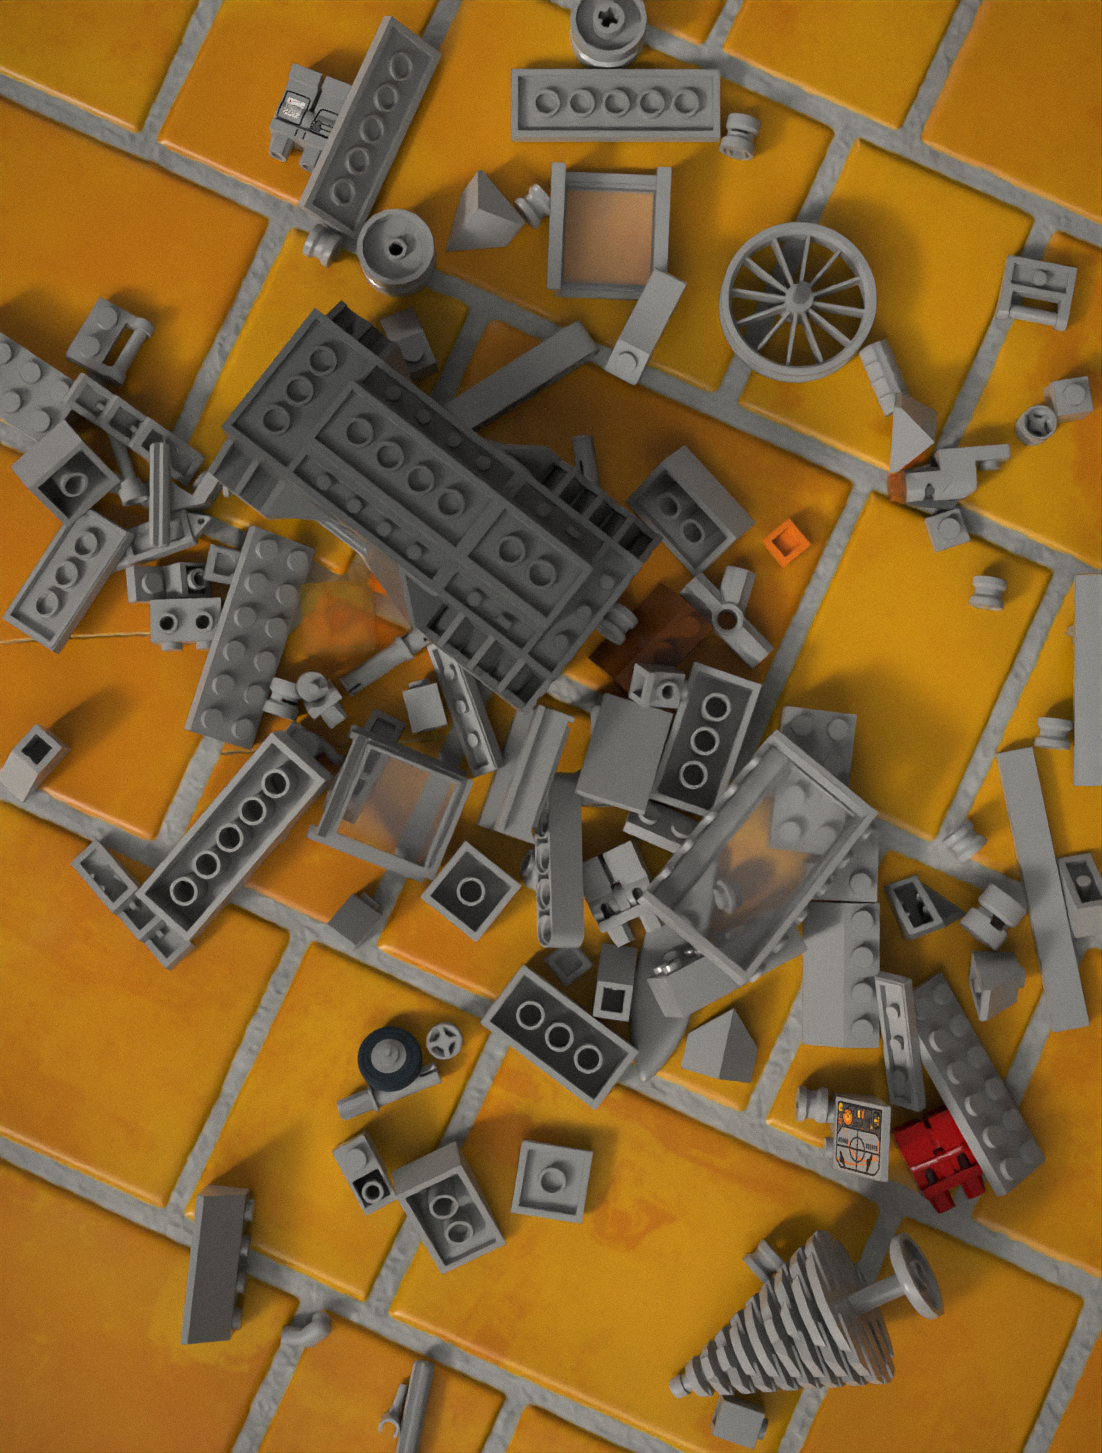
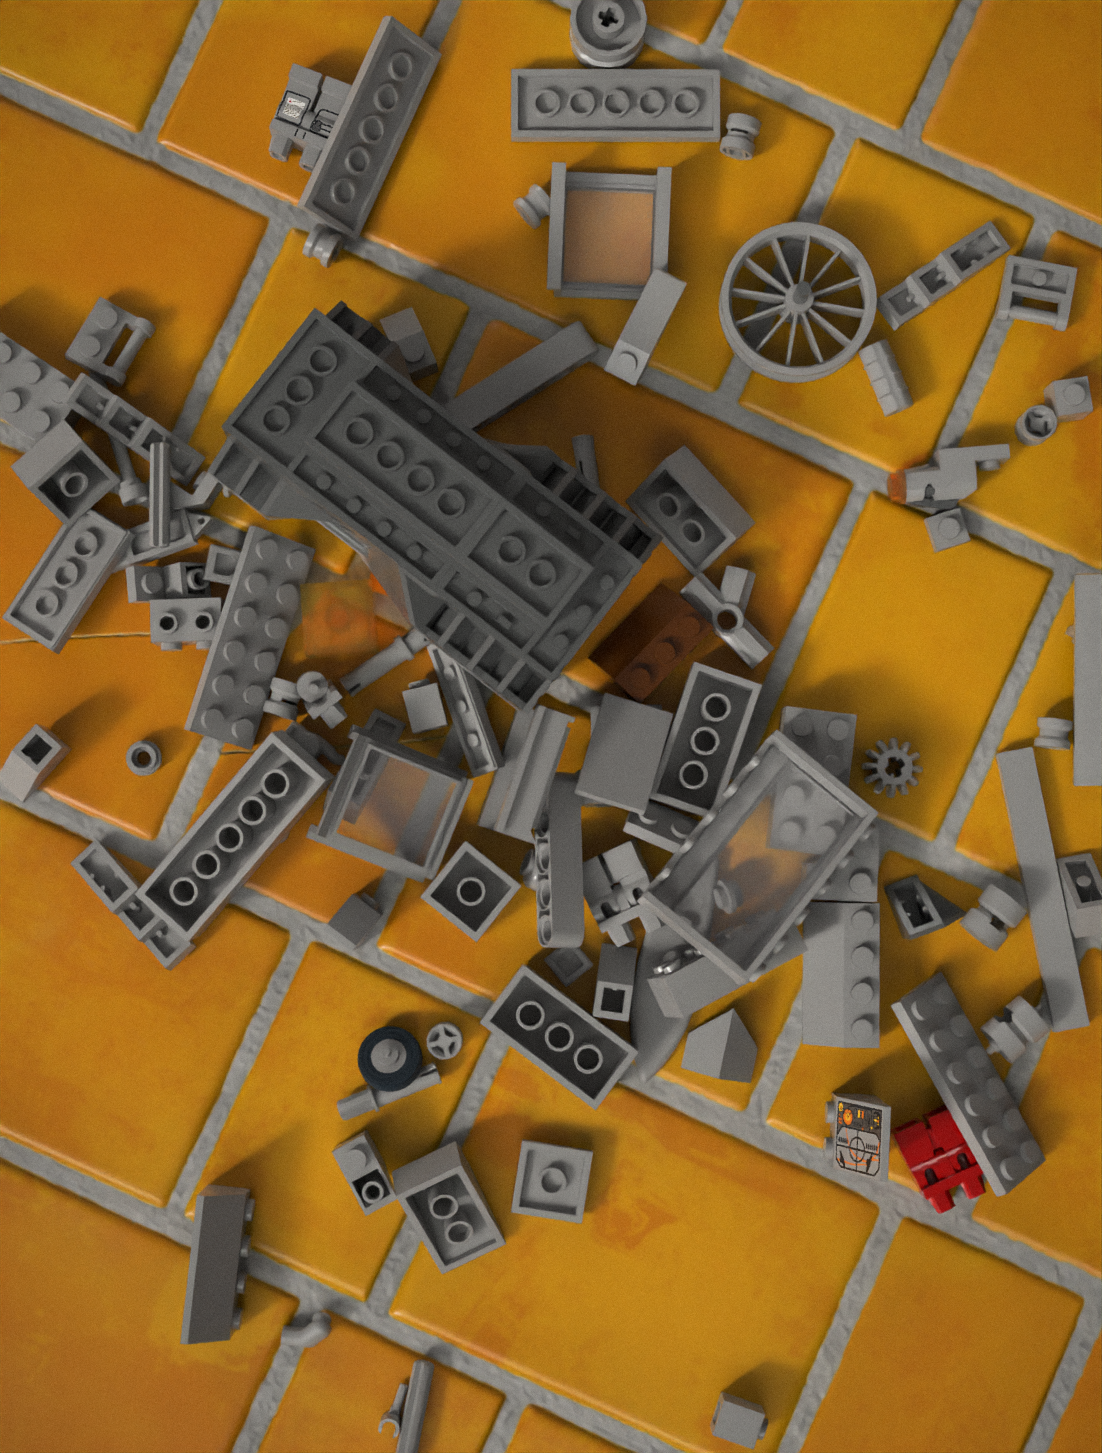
light grey wheel [357,209,436,297] -> none
light grey slope [445,170,526,252] -> none
light grey wheel [596,602,638,645] -> none
light grey brick [628,662,689,709] -> none
light grey plant [669,1230,944,1399] -> none
light grey wheel [742,1239,785,1284] -> none
orange plate [761,518,811,568] -> none
light grey wheel [795,1085,828,1123] -> none
light grey tile [874,971,926,1112] -> none
light grey slope [890,392,937,472] -> none
light grey wheel [942,819,988,863] -> none
light grey wheel [968,576,1008,611] -> none
light grey slope [968,951,1025,1021] -> none
none -> light grey plate [126,740,162,776]
none -> light grey gear [861,737,923,798]
none -> light grey slope [876,221,1011,331]
none -> light grey wheel [980,995,1050,1064]

